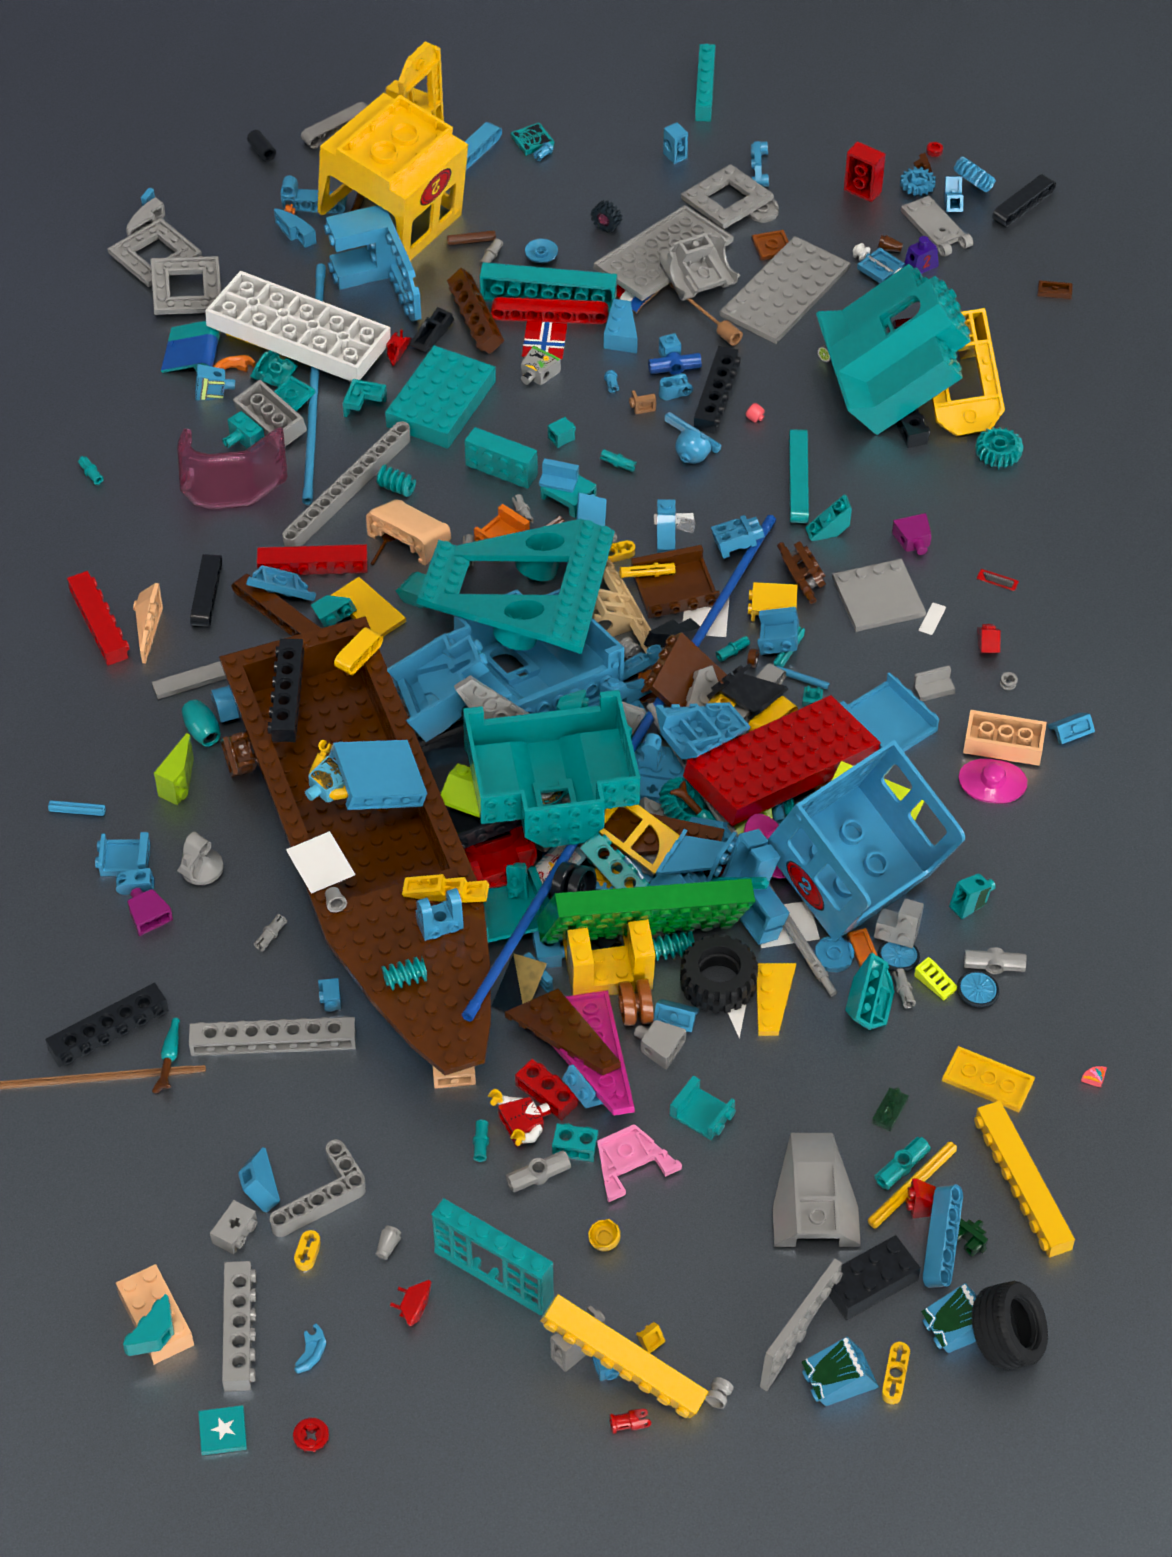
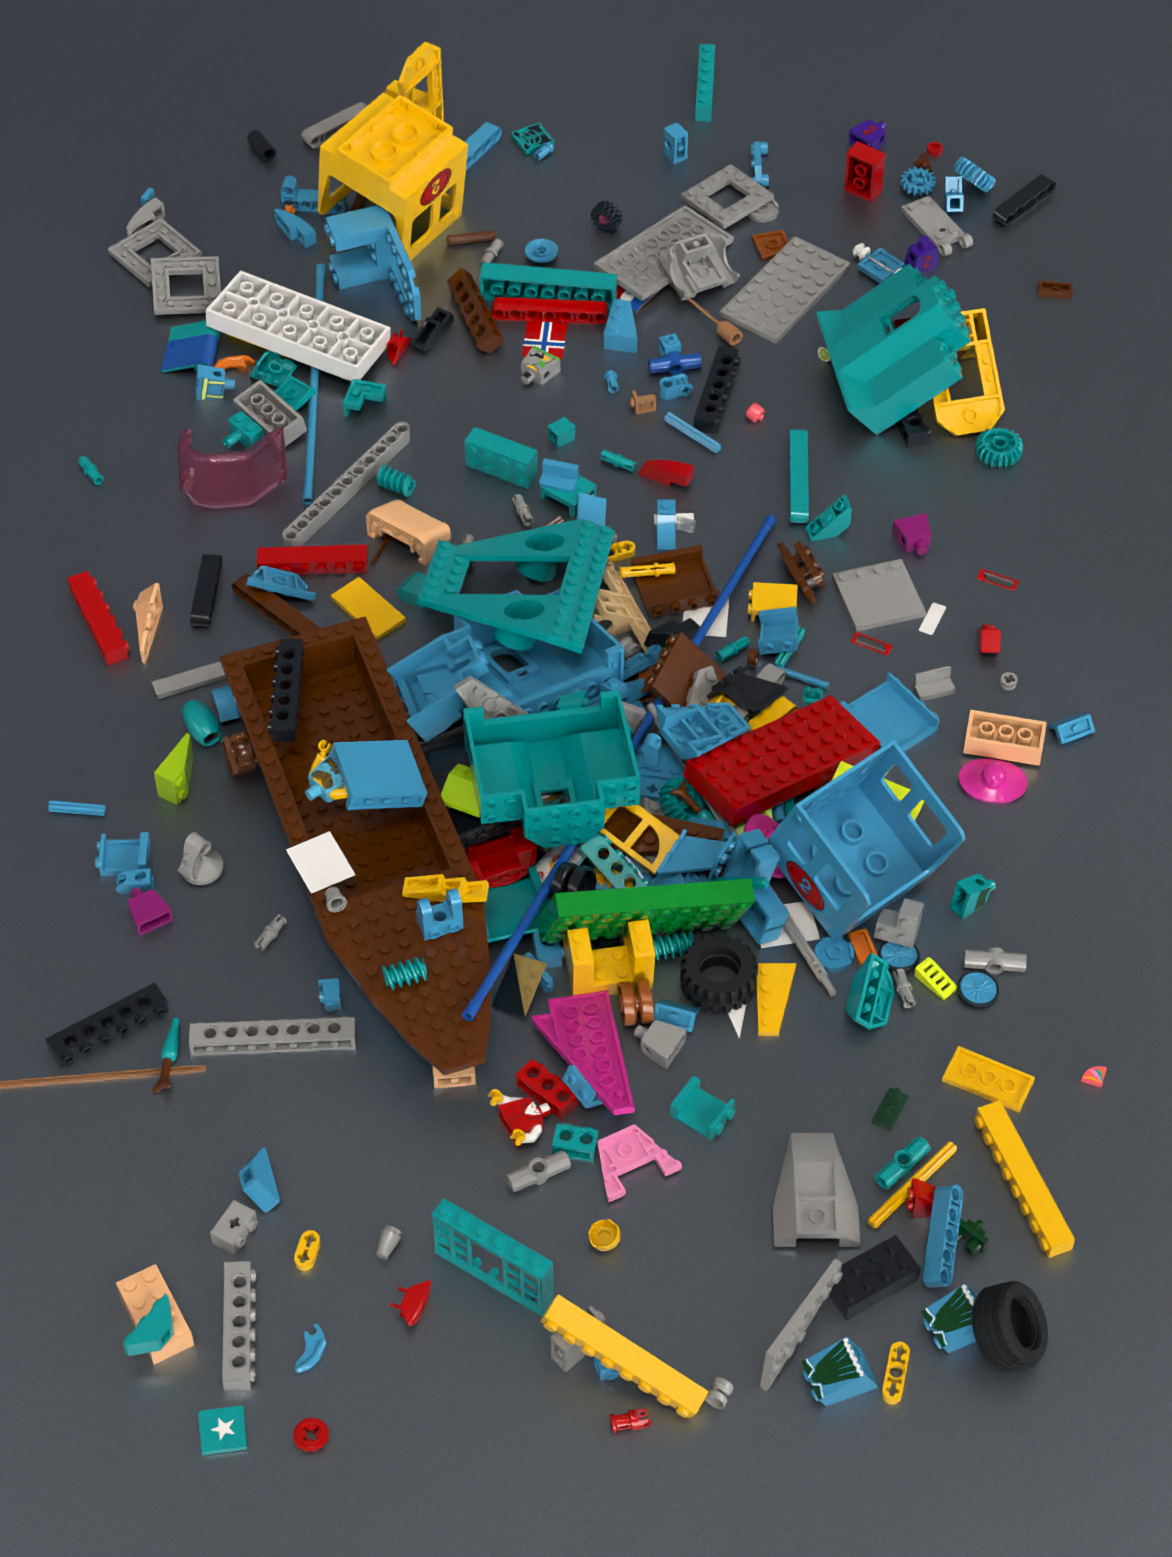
light grey beam [269,1139,366,1237] -> none
teal slope [311,595,357,627] -> none
yellow beam [334,627,383,675] -> none
teal brick [385,346,496,449] -> none
teal pin [473,1119,489,1162] -> none
orange panel [474,504,530,541] -> none
reddish brown wing [505,988,621,1075] -> none
teal hips [506,862,529,900] -> none
yellow tile [636,1322,666,1353] -> none
dark azure cylinder [675,429,712,464] -> none
dark azure hips [711,515,765,559] -> none
reddish brown cone [878,235,903,253] -> none
none -> red slope [638,460,694,487]
none -> dark purple torso [848,120,887,150]
none -> sticker [850,632,893,656]

